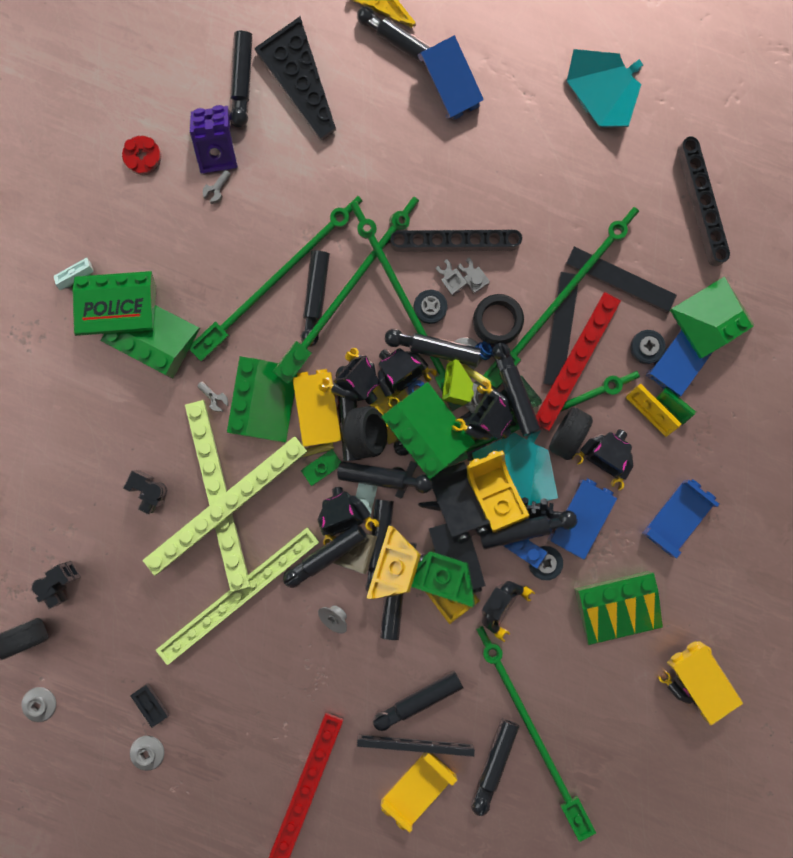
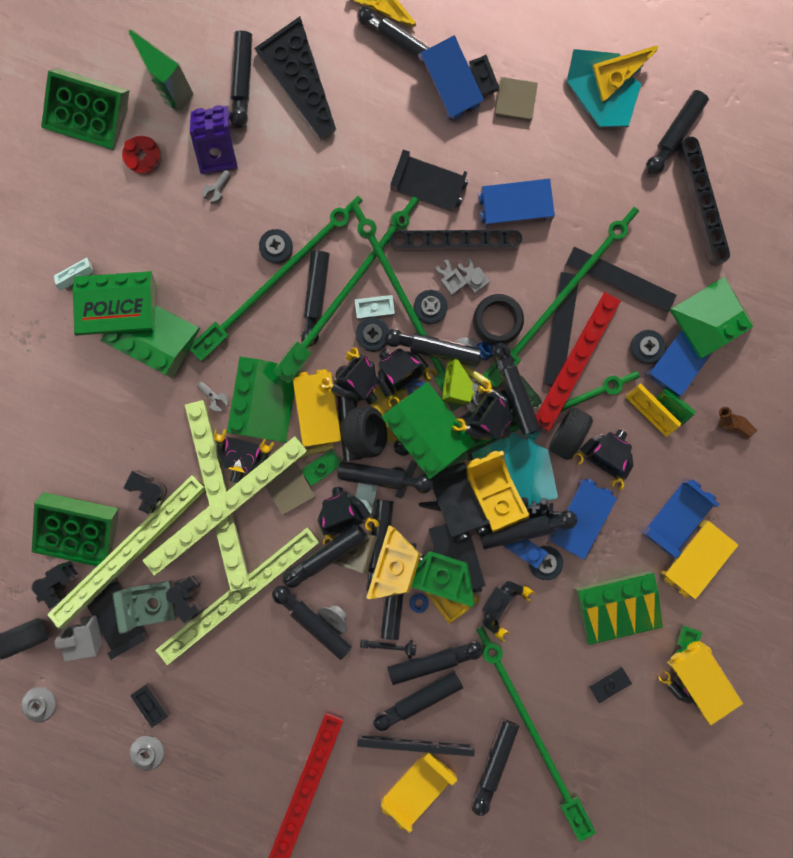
none -> green slope [32,492,119,566]
none -> green slope [41,68,130,149]
none -> yellowish green plate [47,475,206,630]
none -> light grey plate [54,615,103,662]
none -> black panel [87,577,150,659]
none -> sand green bracket [113,581,177,633]
none -> green slope [128,29,194,111]
none -> black hips [166,575,207,623]
none -> black torso [213,429,274,483]
none -> black wheel [259,229,293,263]
none -> dark tan tile [265,463,315,515]
none -> black piece [272,586,353,660]
none -> light aqua plate [355,295,395,320]
none -> black wheel [356,317,389,352]
none -> black piece [360,639,417,659]
none -> black piece [387,641,483,685]
none -> black panel [390,149,469,212]
none -> blue plate [410,593,429,613]
none -> black plate [469,55,500,97]
none -> blue panel [478,178,555,228]
none -> dark tan tile [495,77,538,121]
none -> black plate [588,666,632,703]
none -> yellow wing [592,45,658,102]
none -> black piece [646,90,709,175]
none -> yellow panel [660,520,738,600]
none -> green plate [675,625,703,654]
none -> reddish brown arm [719,407,758,440]

